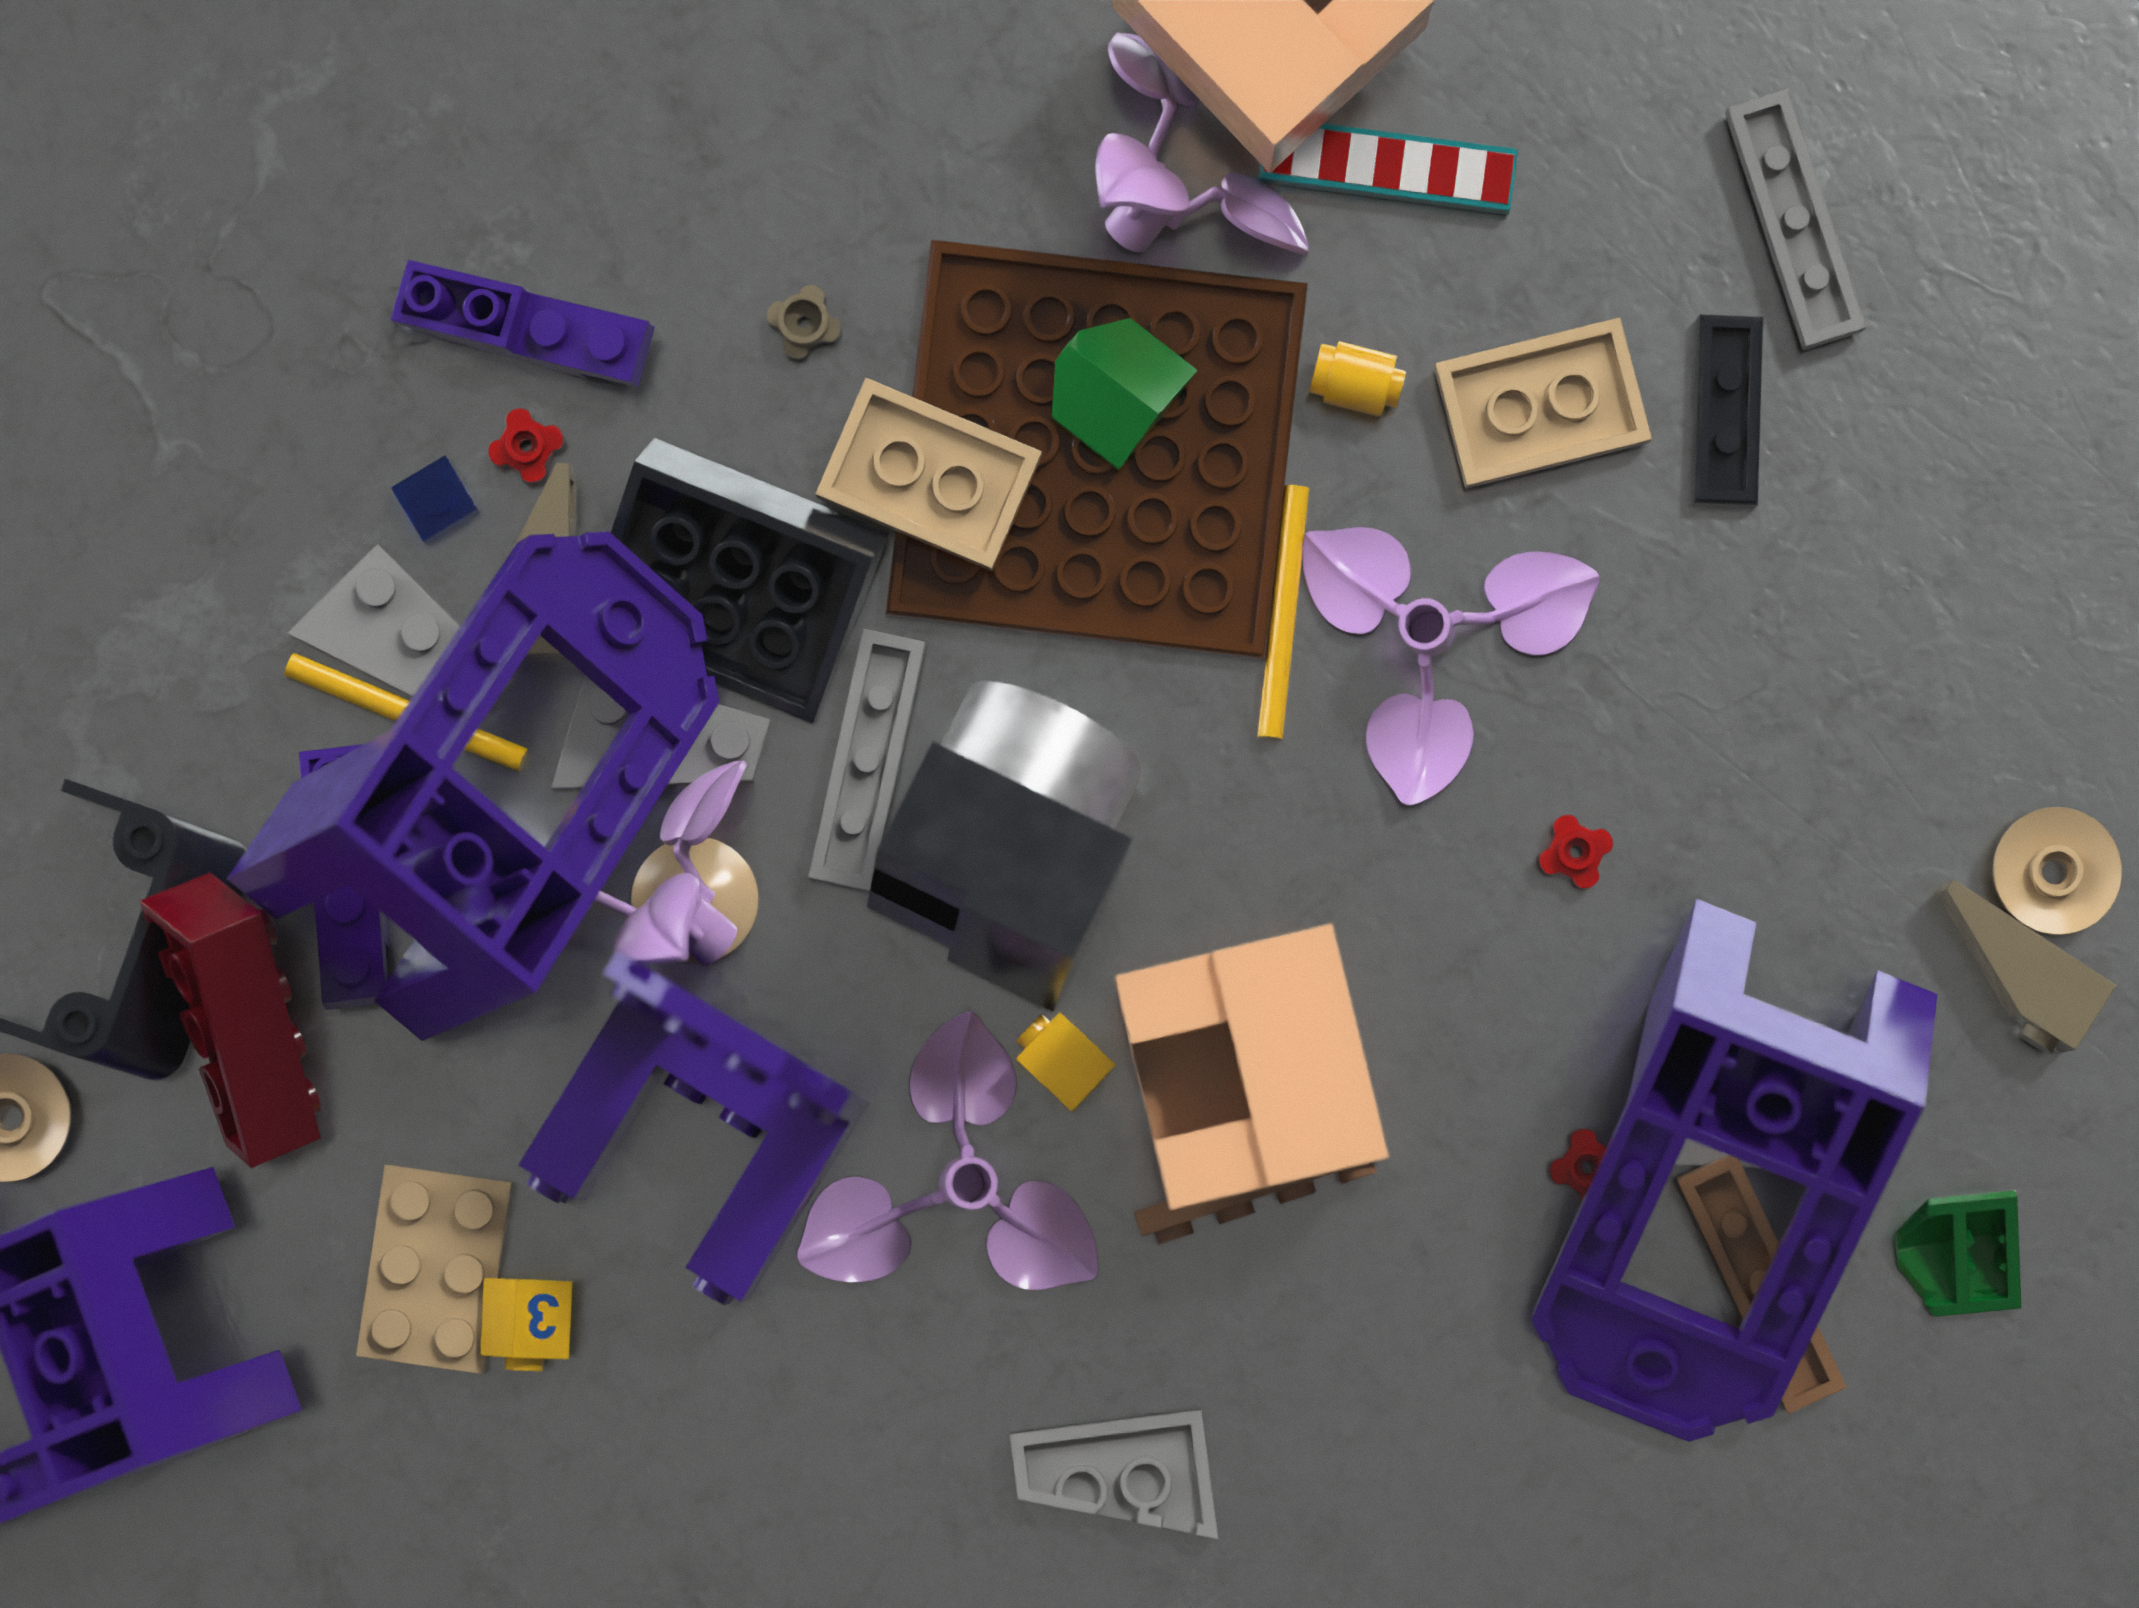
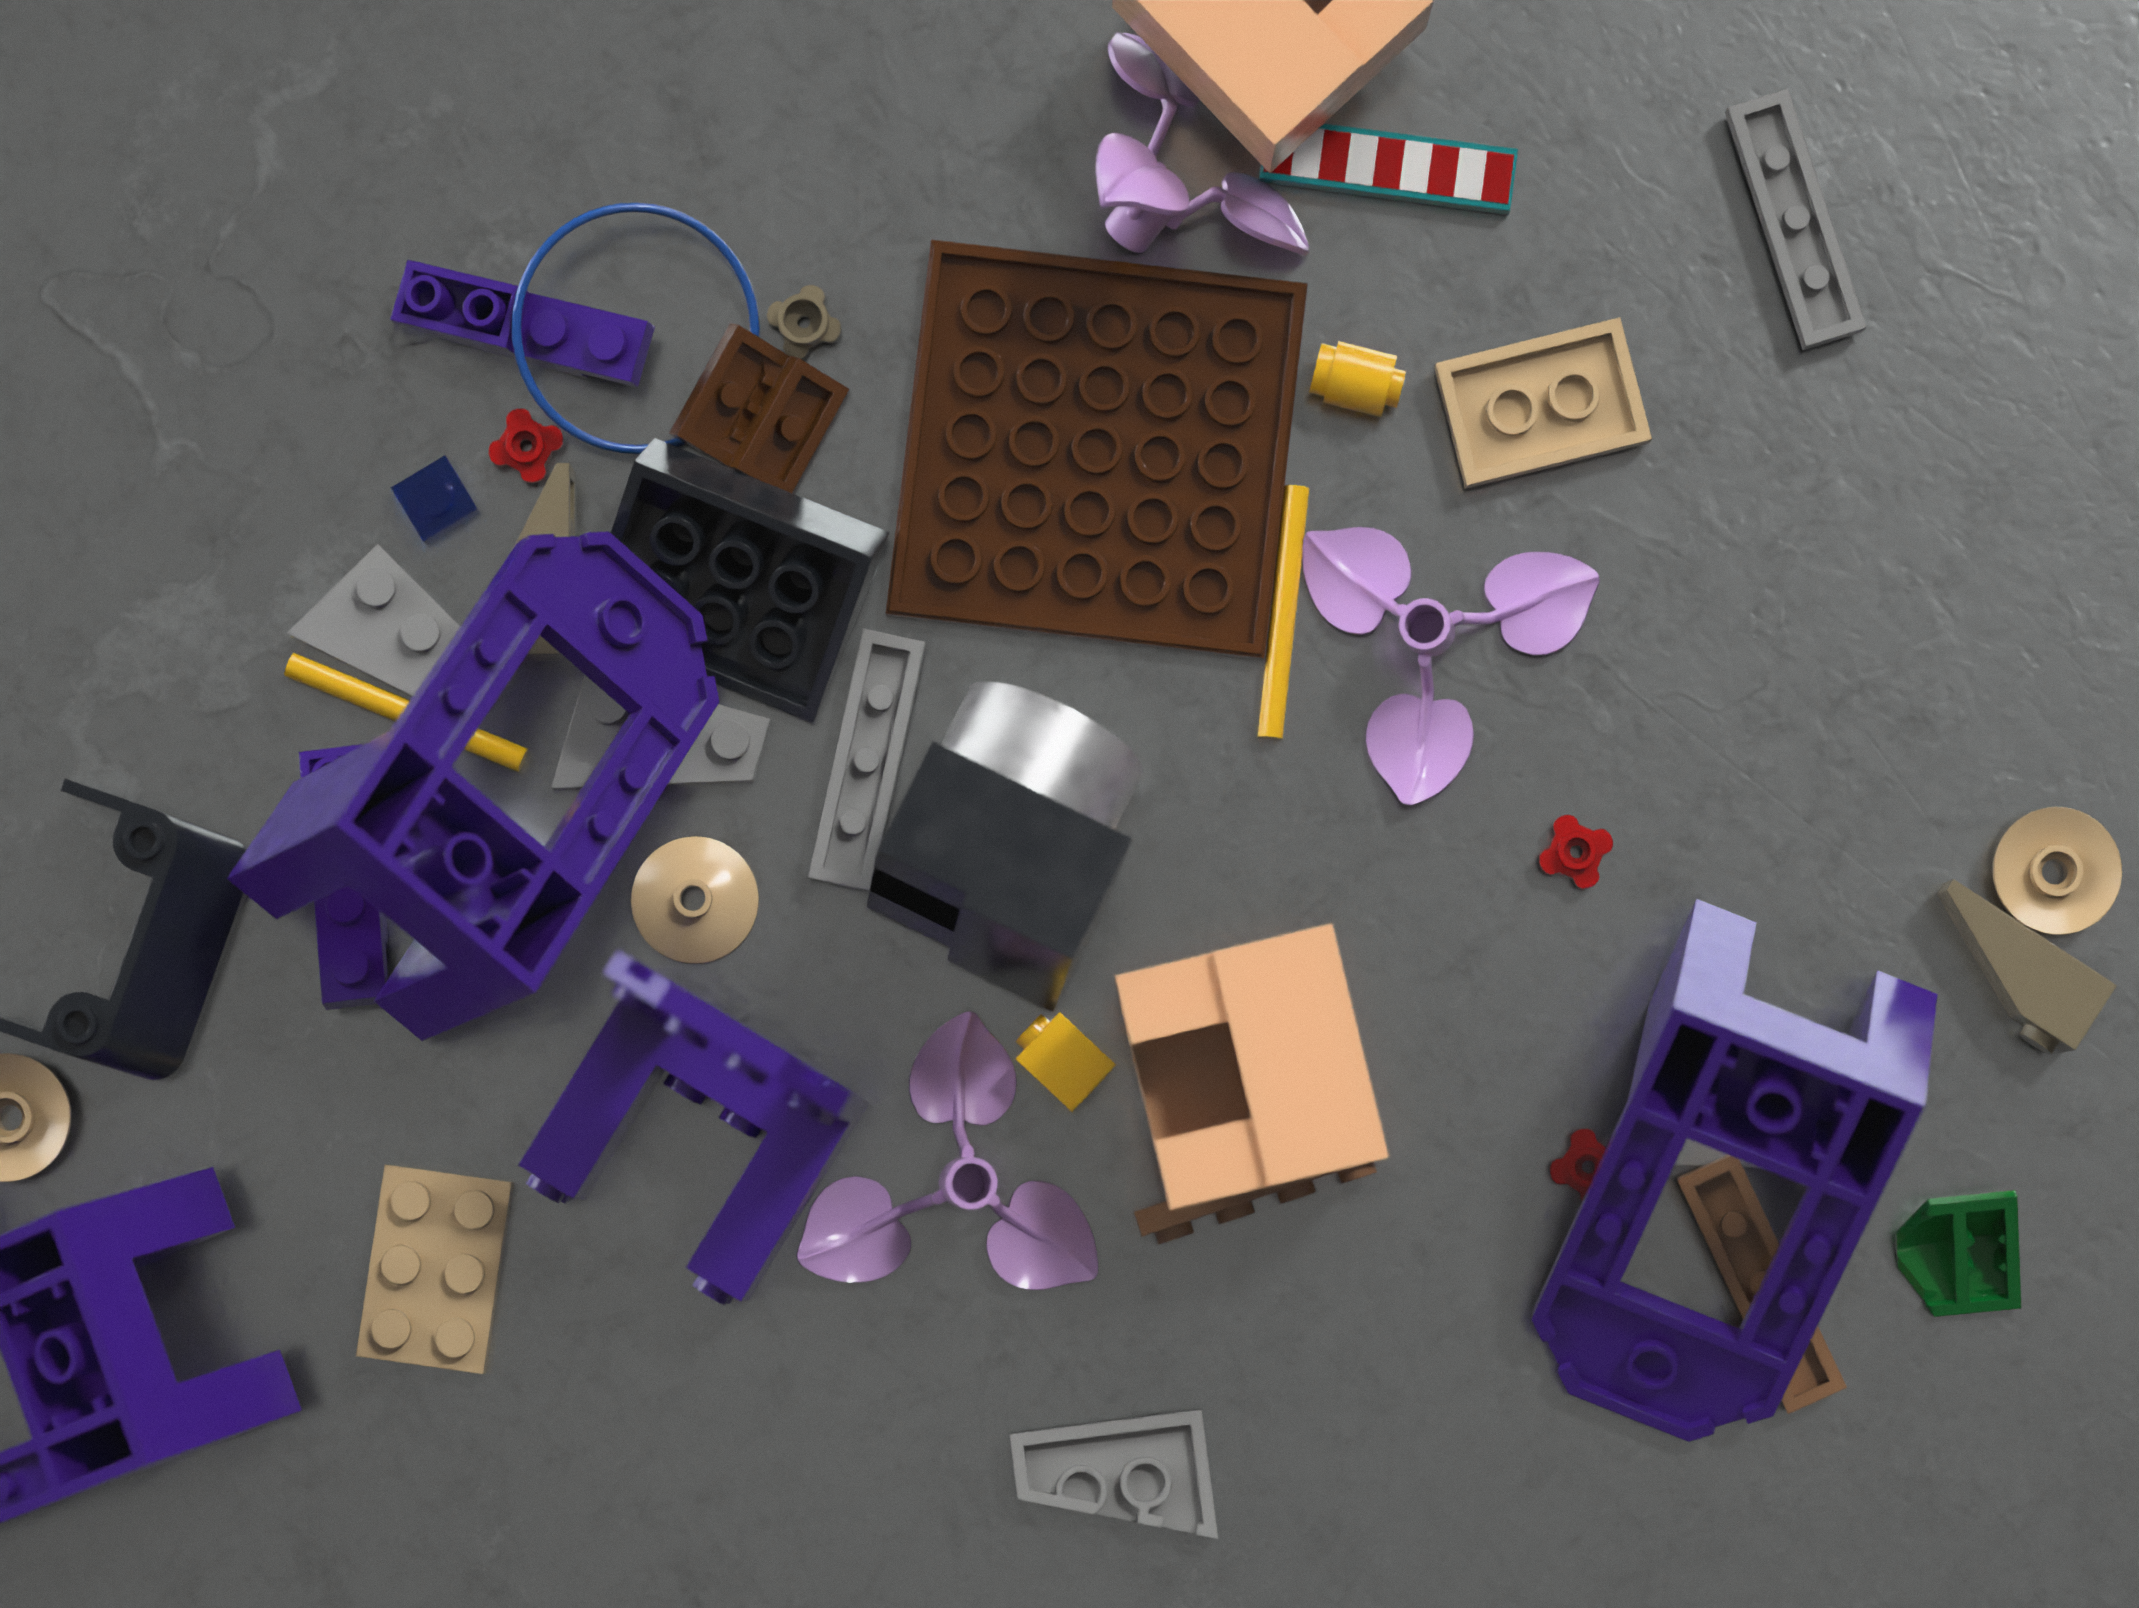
dark red wedge [140,872,321,1168] -> none
yellow brick [480,1278,573,1371] -> none
lavender plant [593,760,749,965] -> none
tan plate [815,378,1042,571] -> none
green slope [1052,318,1198,471] -> none
black tile [1692,314,1763,508] -> none
none -> blue piece [511,203,759,454]
none -> reddish brown slope [669,323,849,493]

